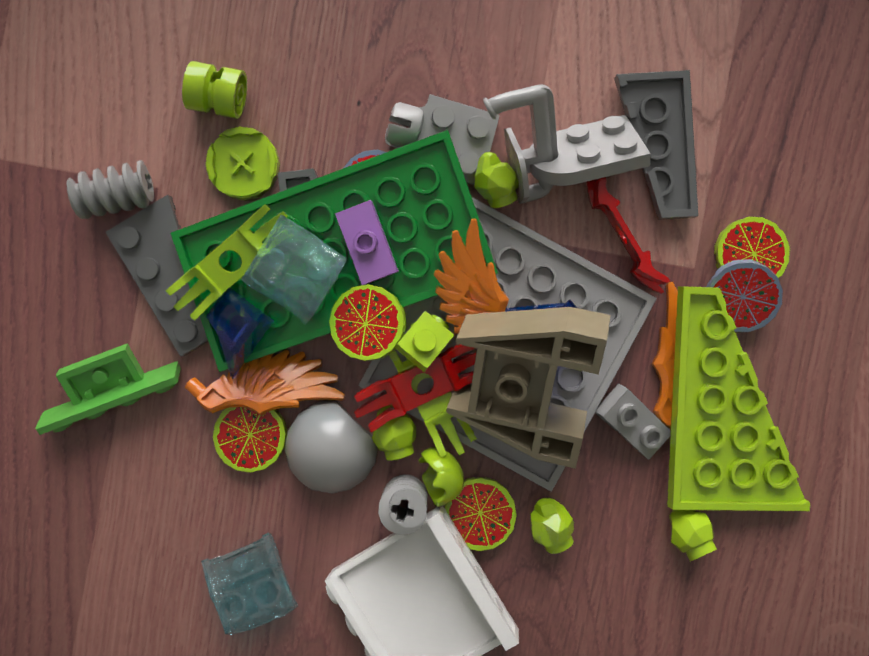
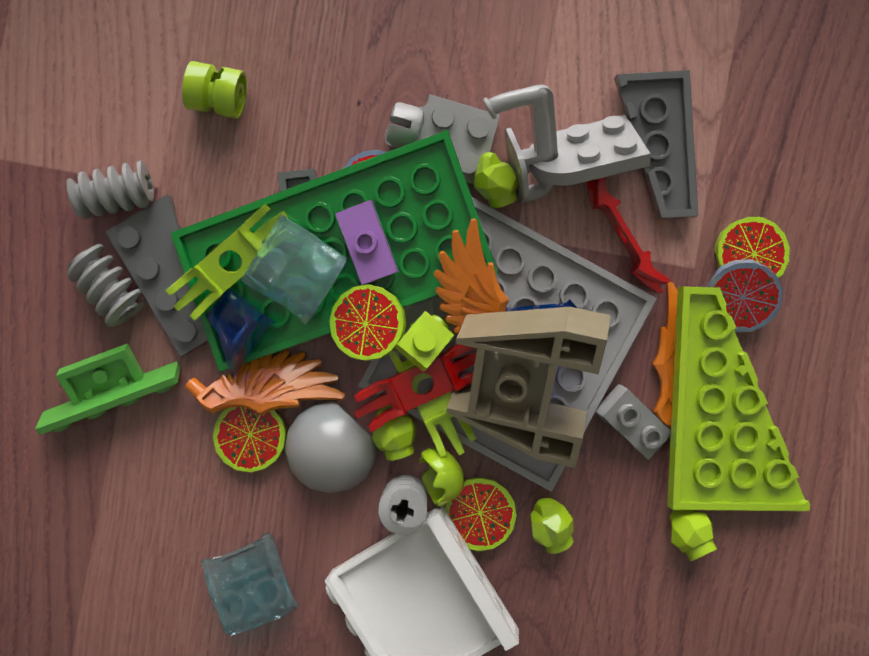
lime tile [205,126,280,201] -> none
none -> light grey piece [67,244,146,327]

